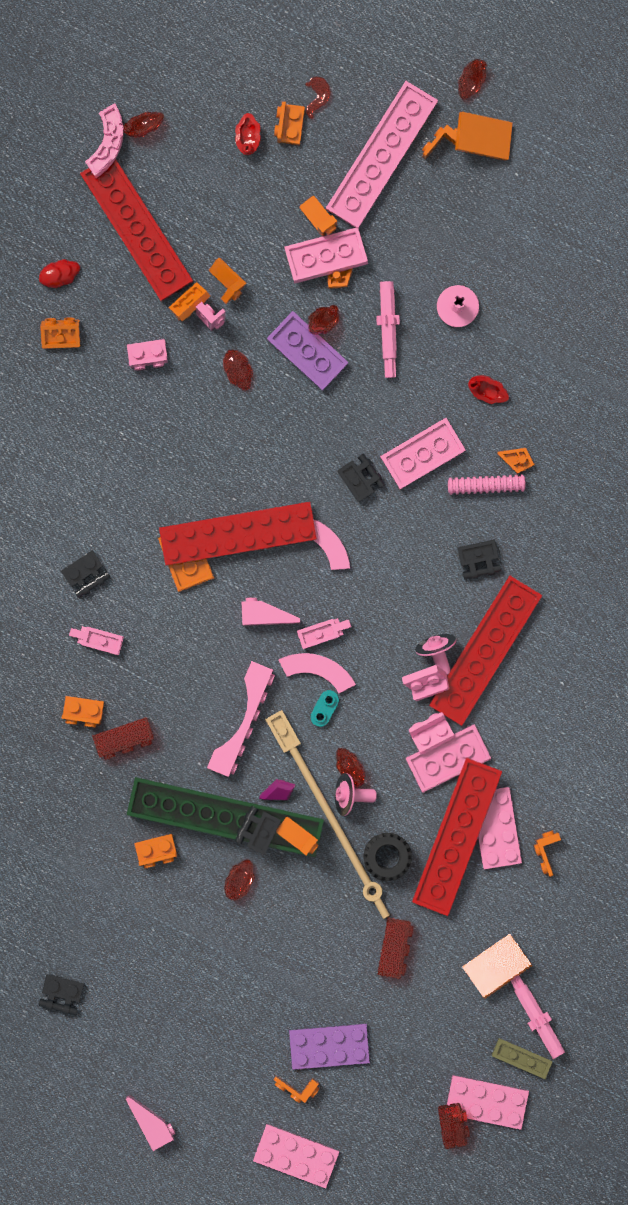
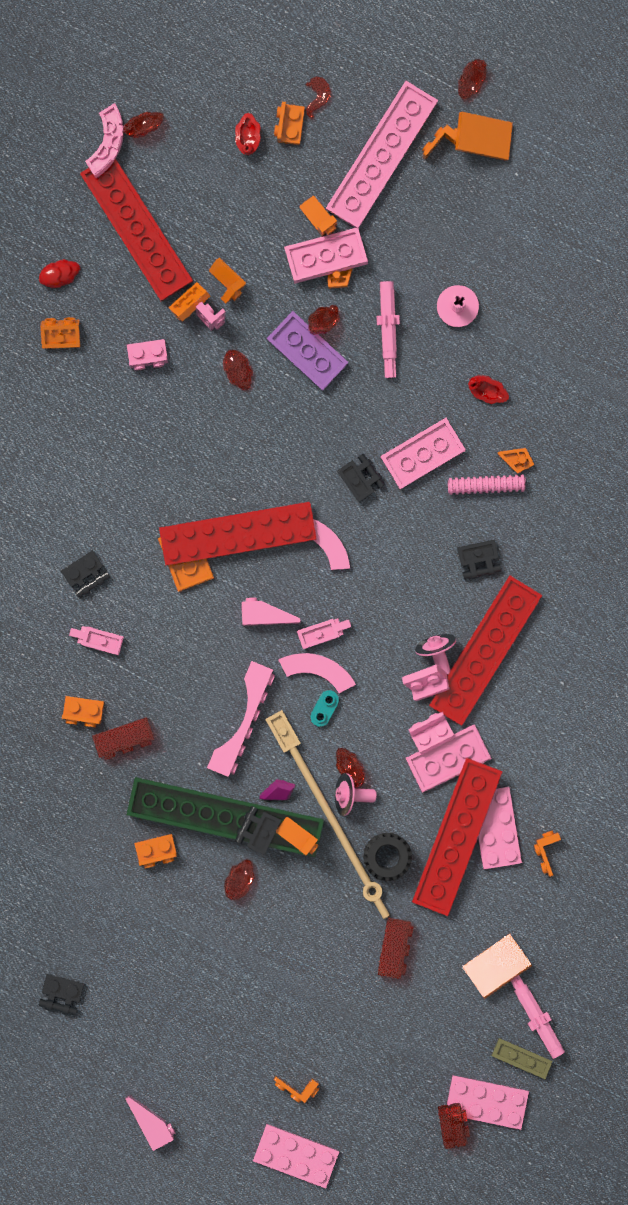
medium lavender plate [289,1024,370,1069] -> none

